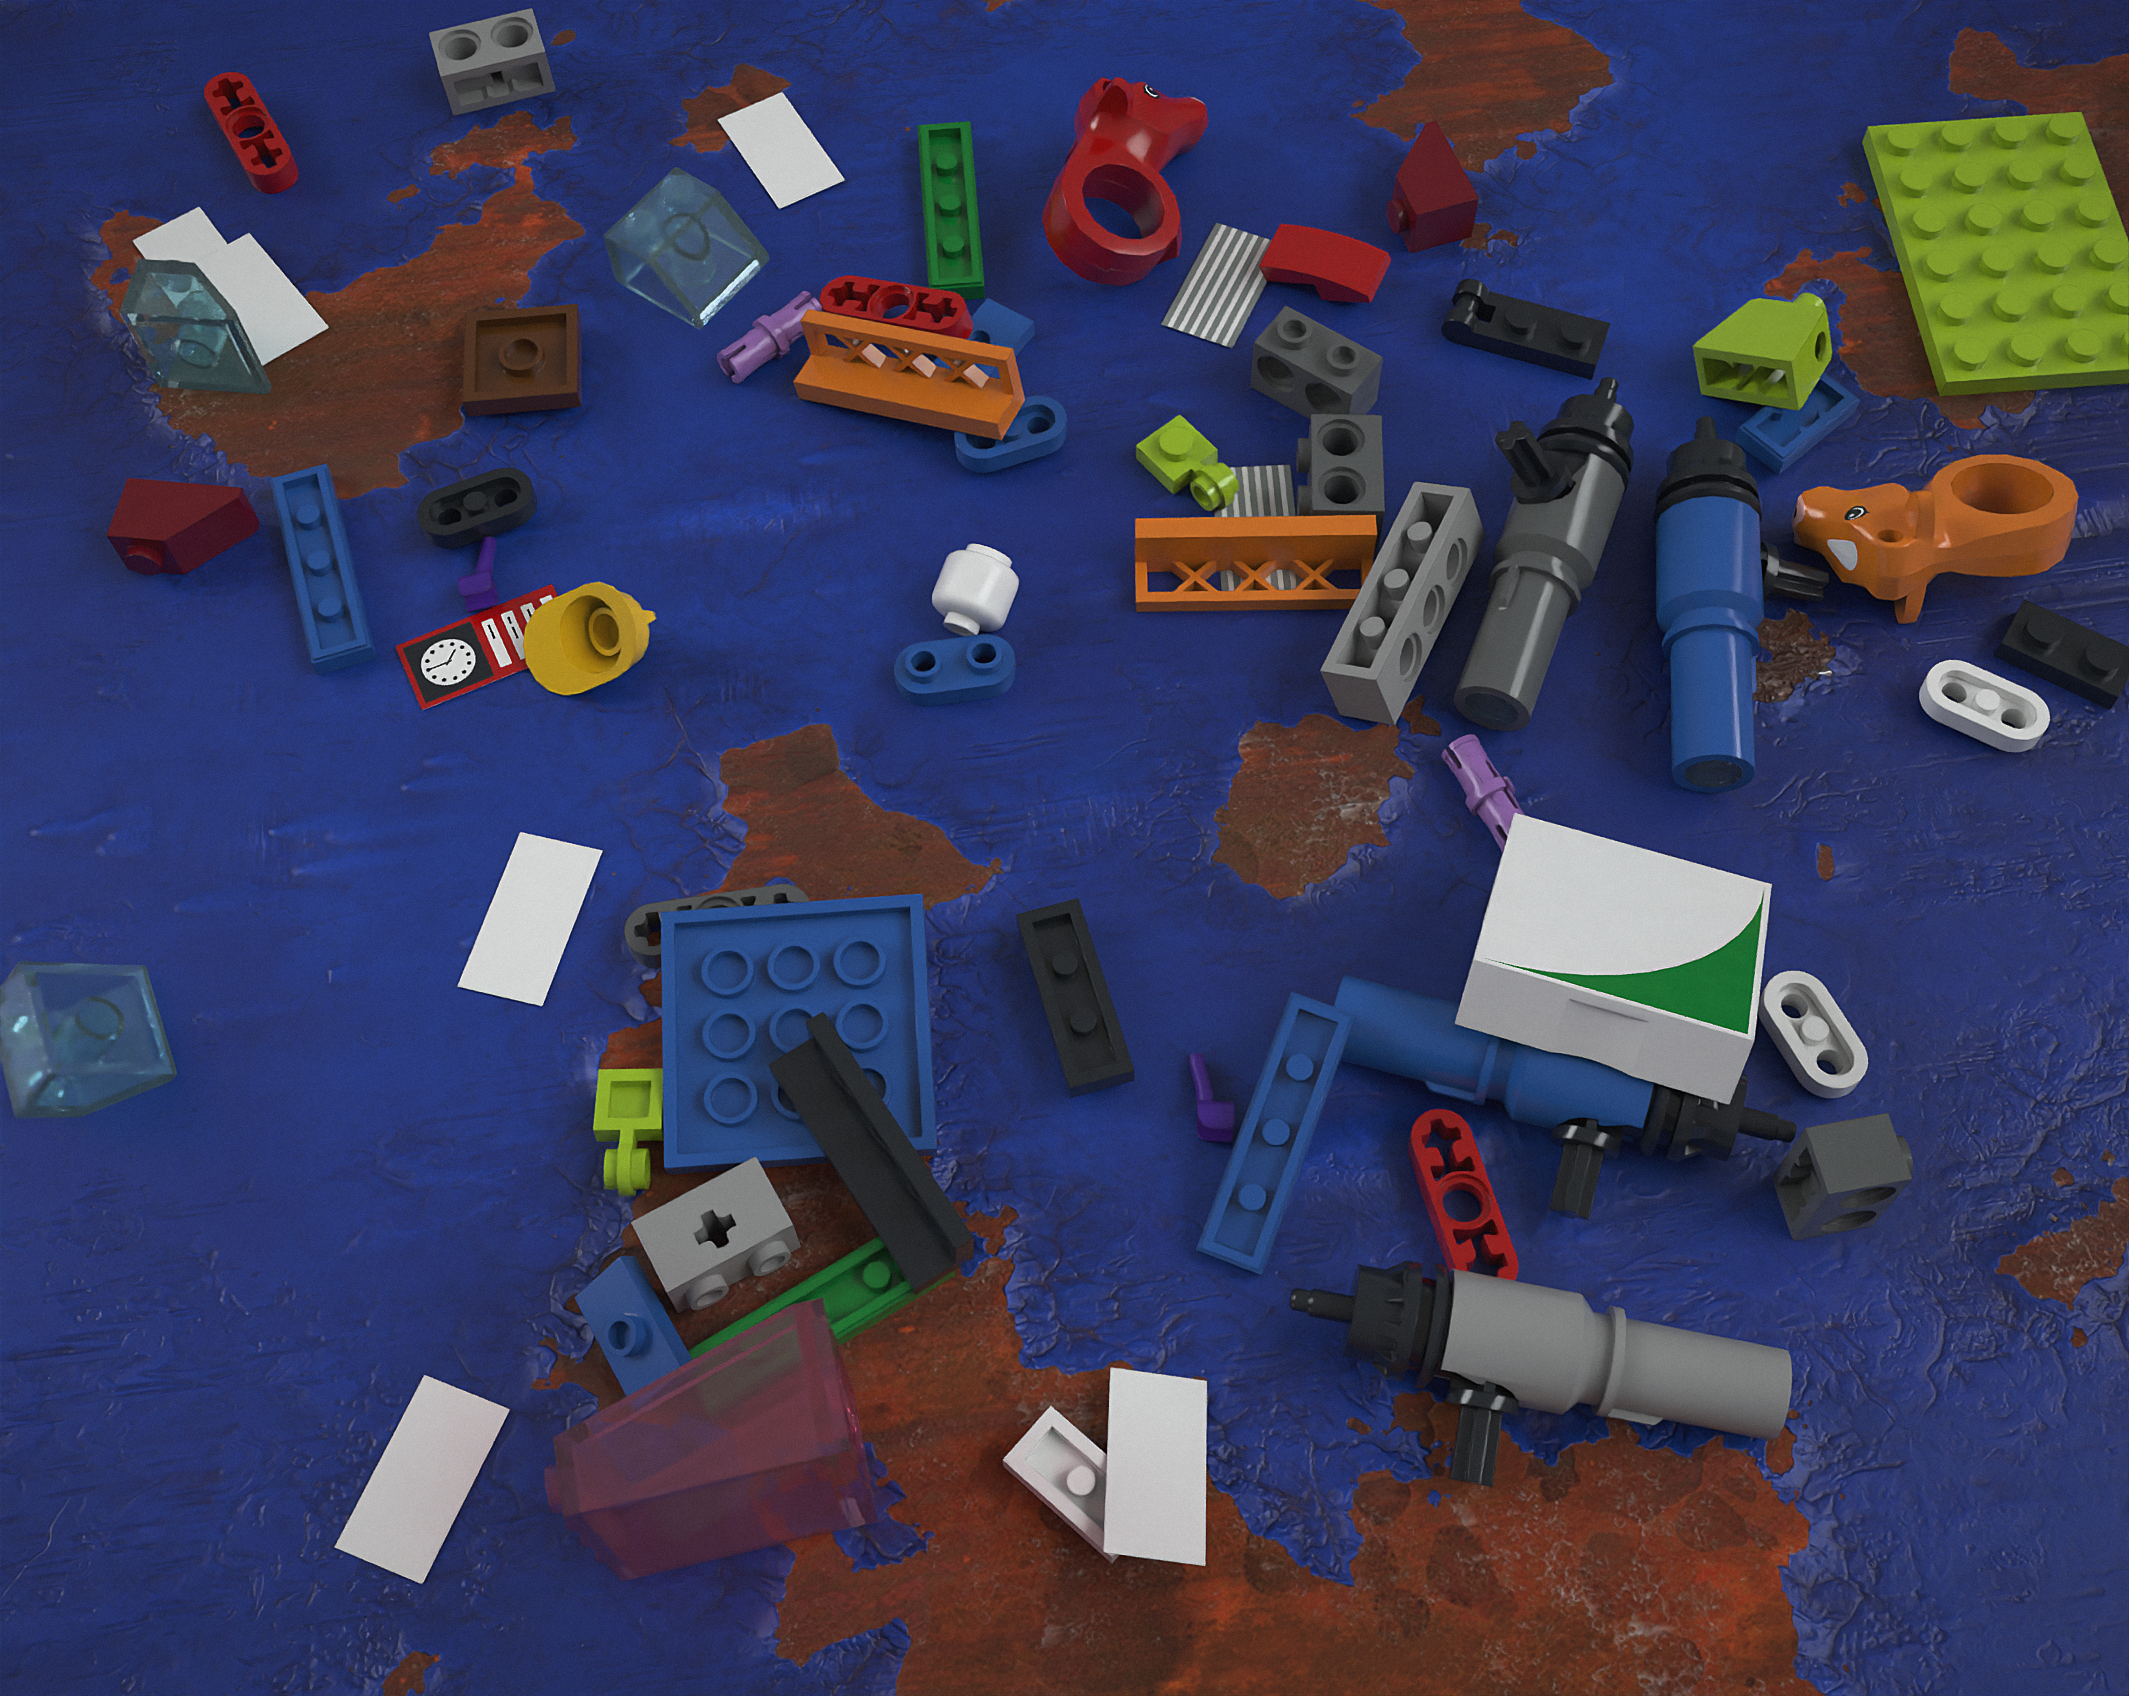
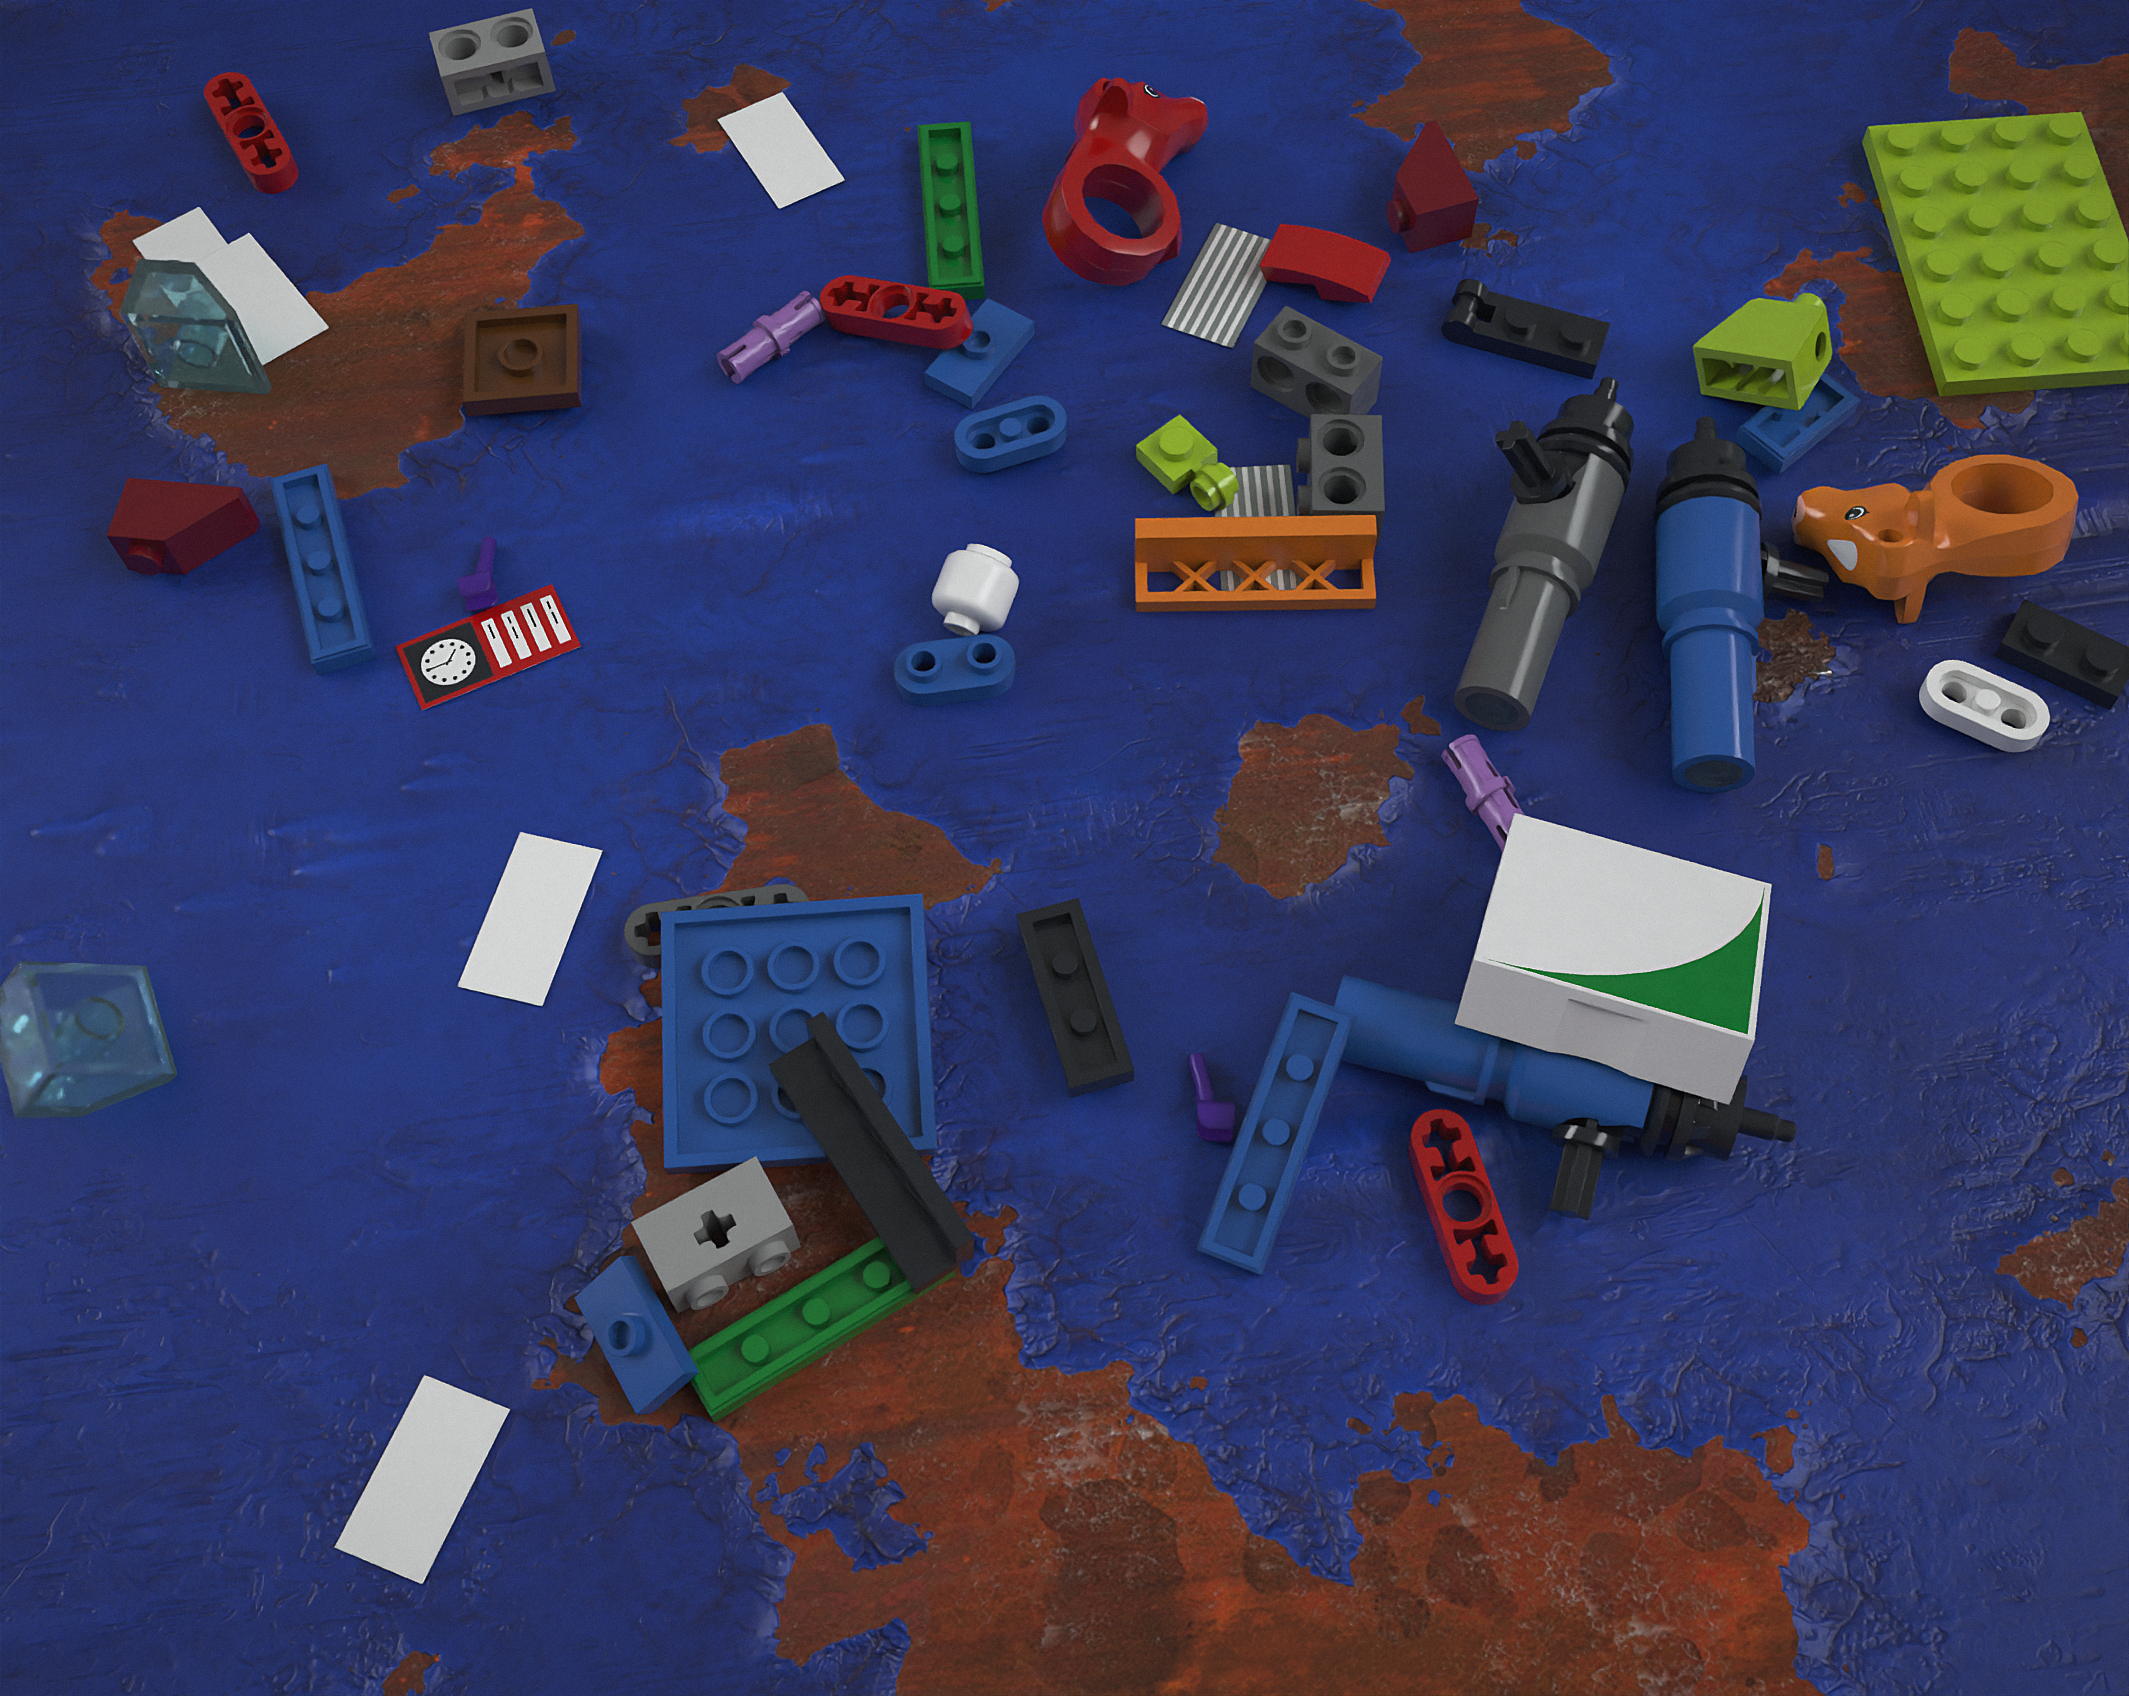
black plate [417,468,537,549] -> none
yellow piece [523,581,657,696] -> none
clear pink windscreen [545,1298,879,1581] -> none
lime plate [593,1068,664,1197] -> none
clear light blue slope [603,167,769,330] -> none
orange fence [793,309,1025,440] -> none
white plate [1003,1406,1119,1563] -> none
white sticker [1103,1367,1207,1566] -> none
light grey piece [1289,1260,1792,1488] -> none
light grey brick [1320,482,1486,725] -> none
white plate [1758,971,1868,1098] -> none
dark grey brick [1772,1113,1913,1241] -> none

